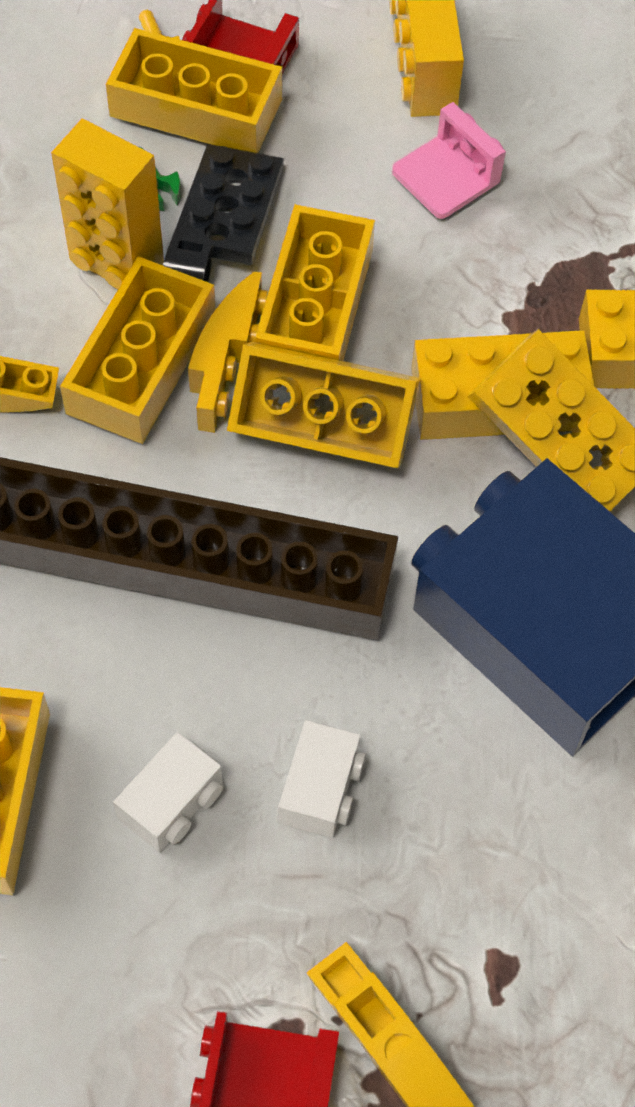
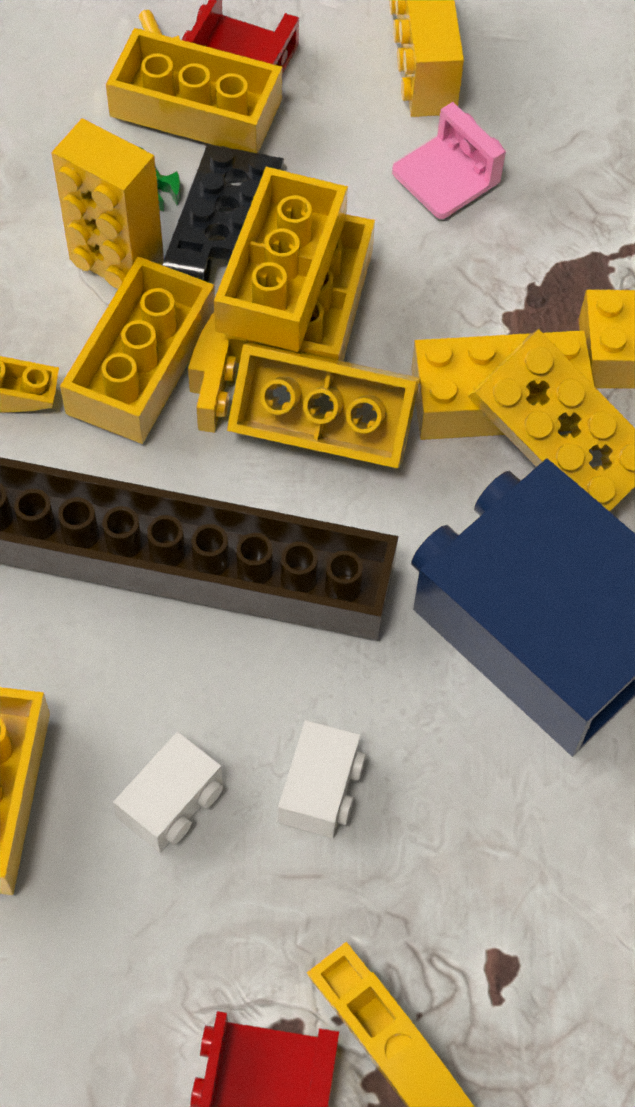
none -> yellow brick [214,167,348,352]

